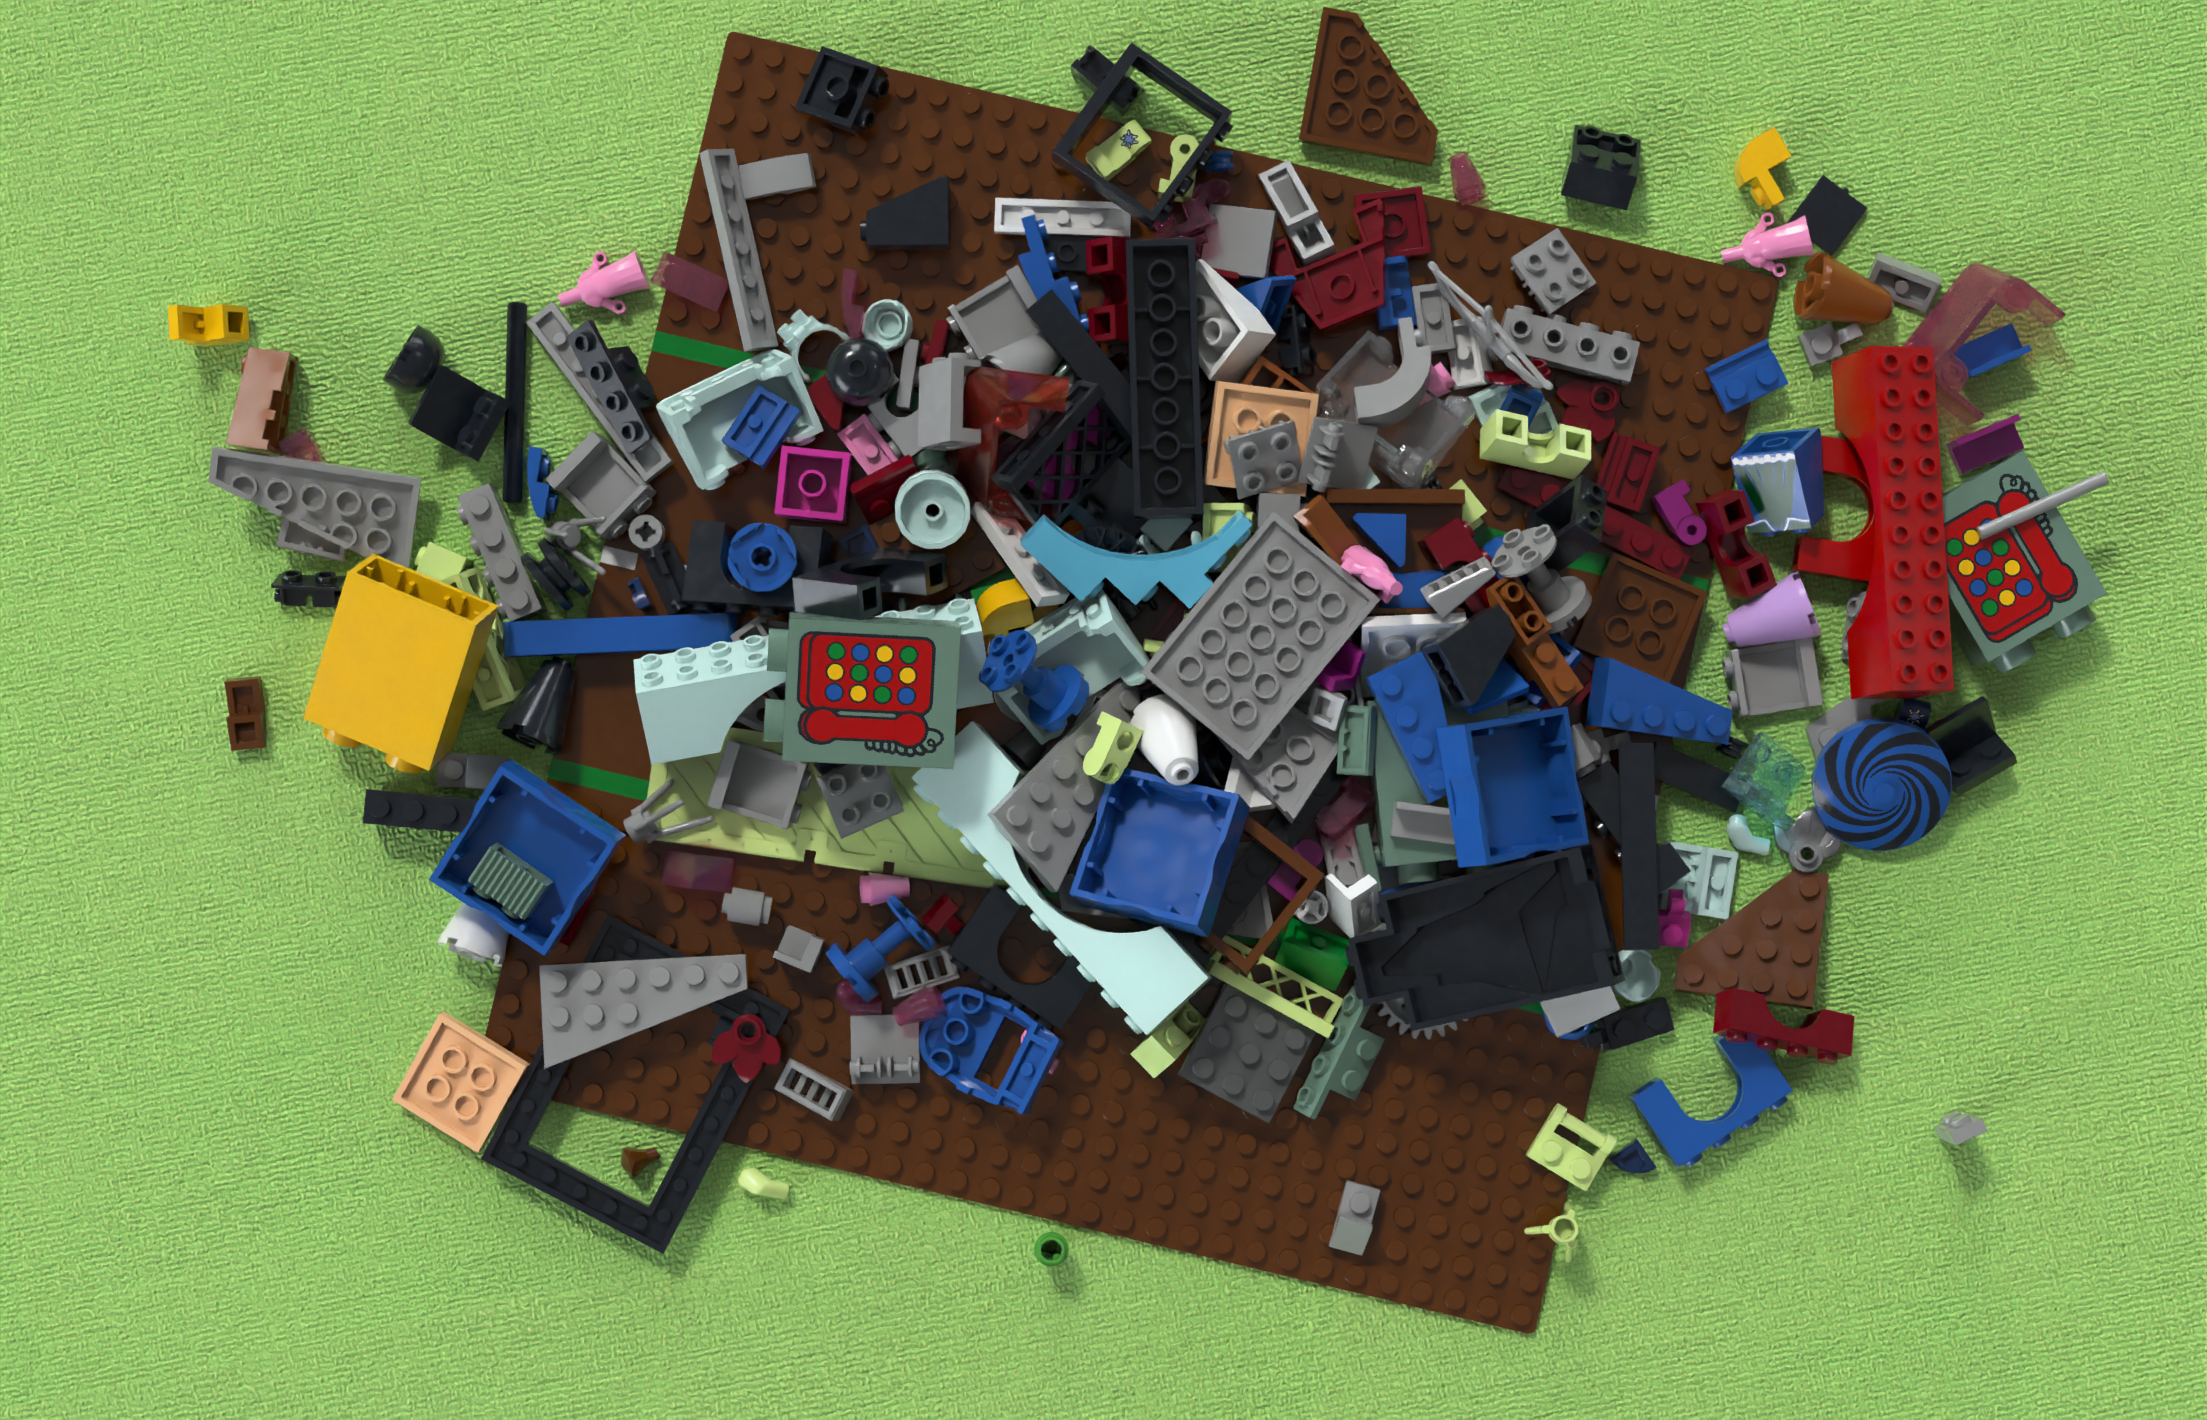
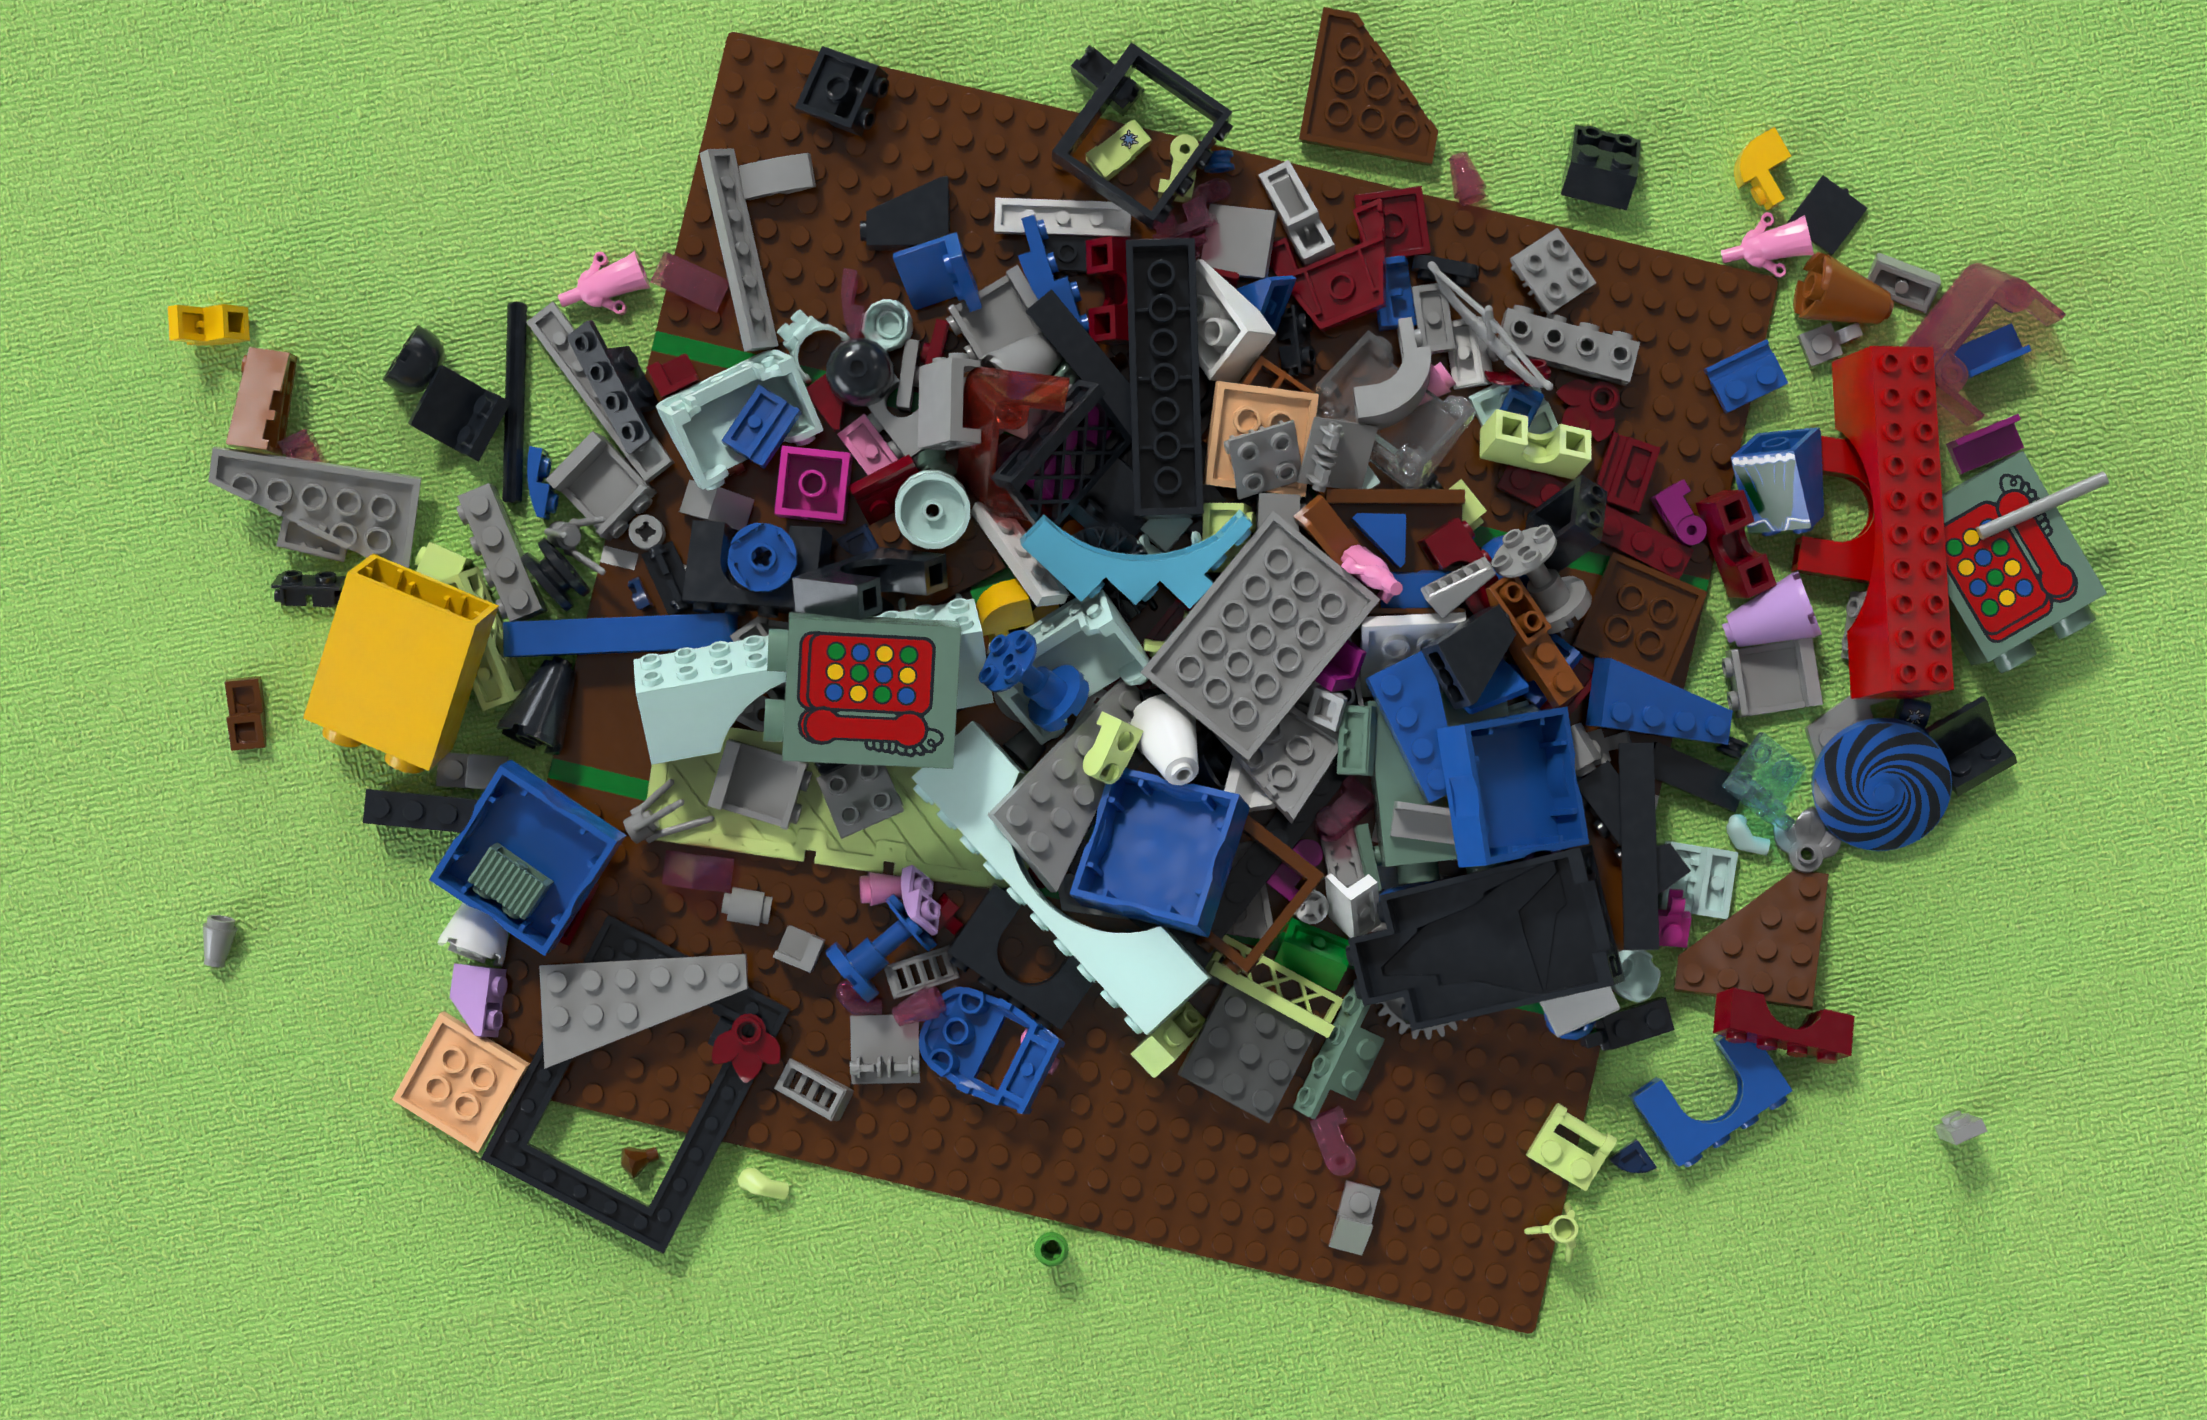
none -> light grey cone [203,915,237,967]
none -> lavender slope [450,963,508,1037]
none -> dark red panel [647,354,701,400]
none -> light grey slope [679,480,755,531]
none -> blue bracket [893,232,983,312]
none -> lavender slope [901,865,941,936]
none -> clear pink leg [1308,1106,1356,1176]
none -> black plate [1411,255,1481,288]

